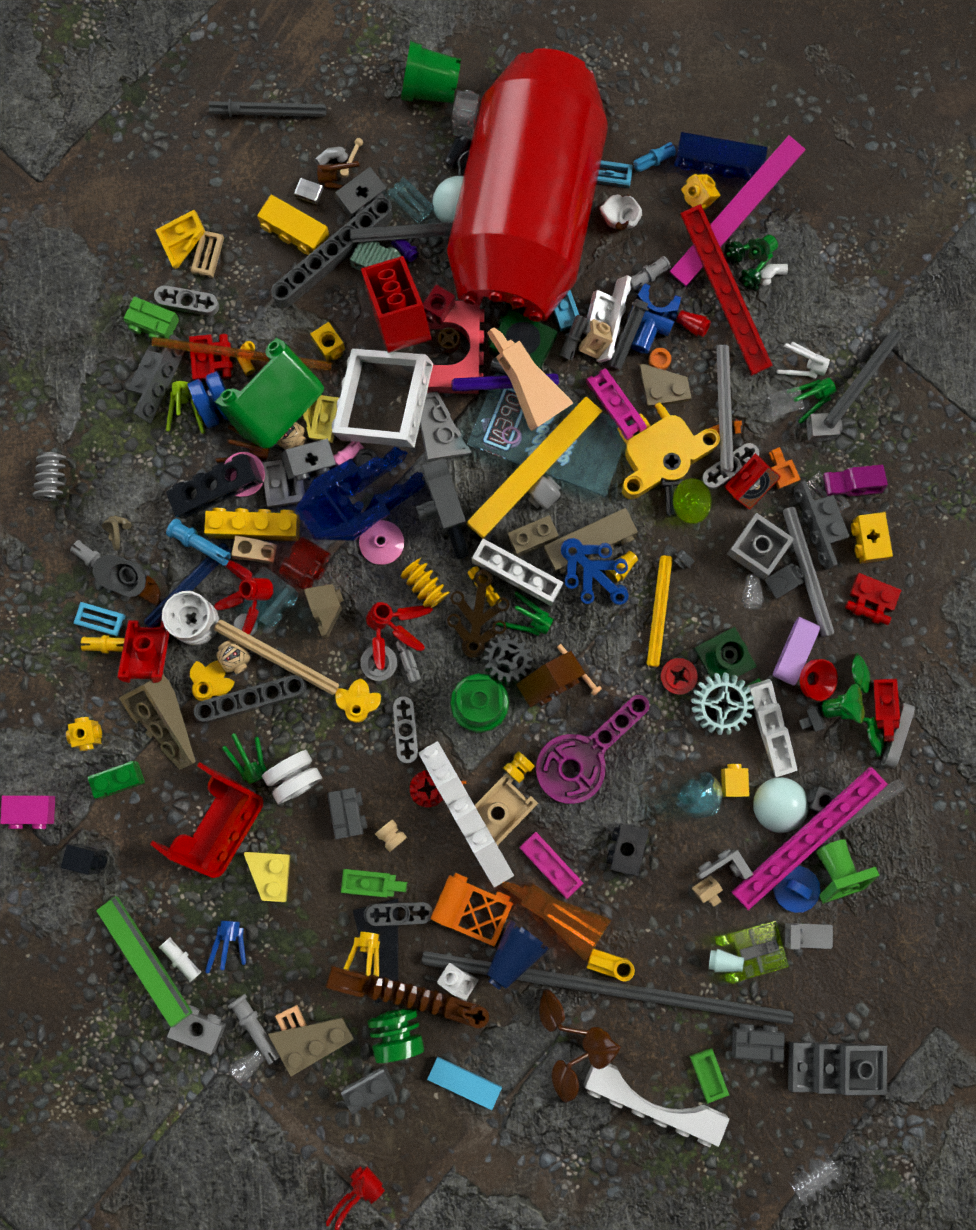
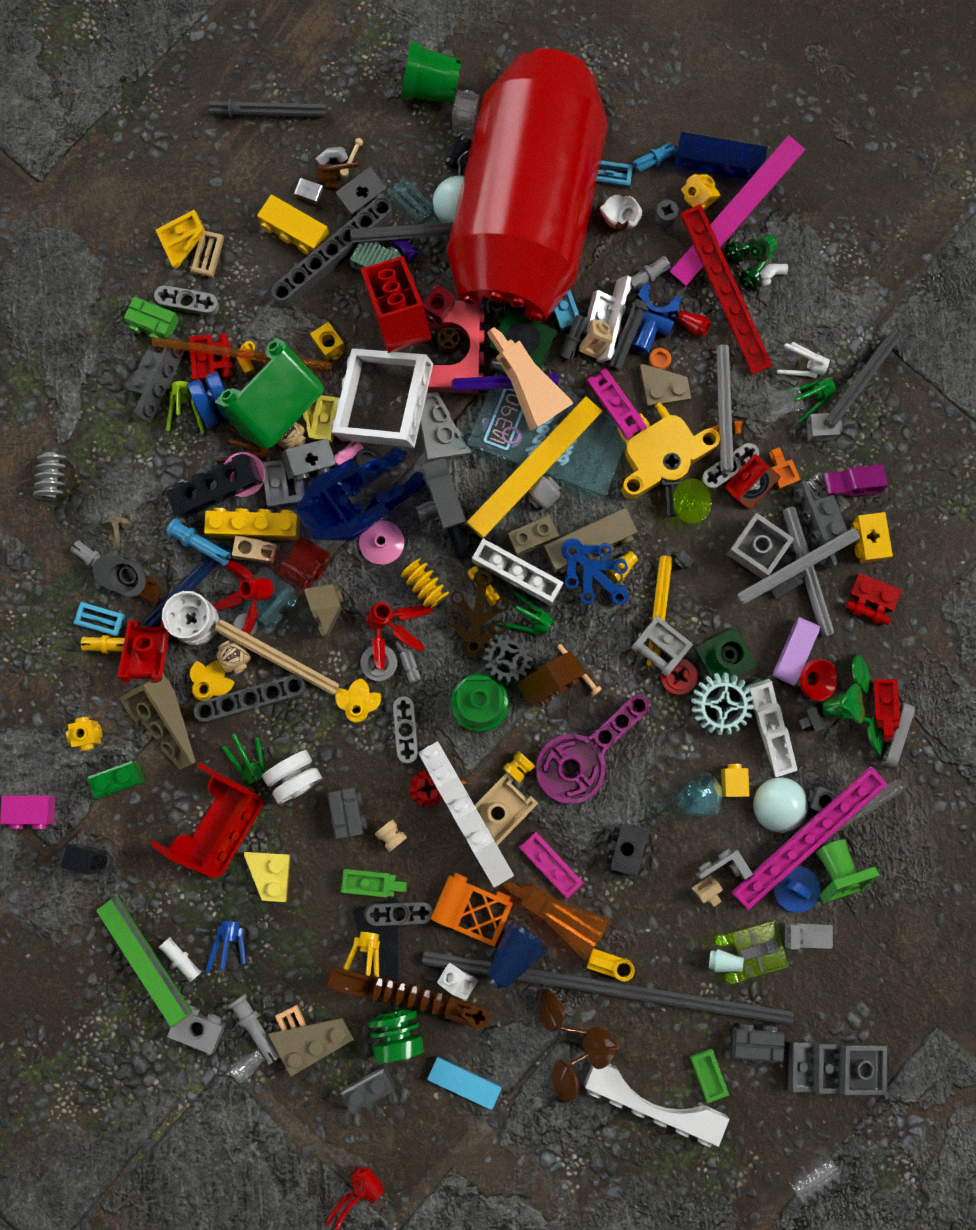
clear cone [741,574,764,609] -> none
none -> light grey plate [631,616,693,677]
none -> dark grey wheel [655,200,679,228]
none -> light grey axle [737,528,860,604]

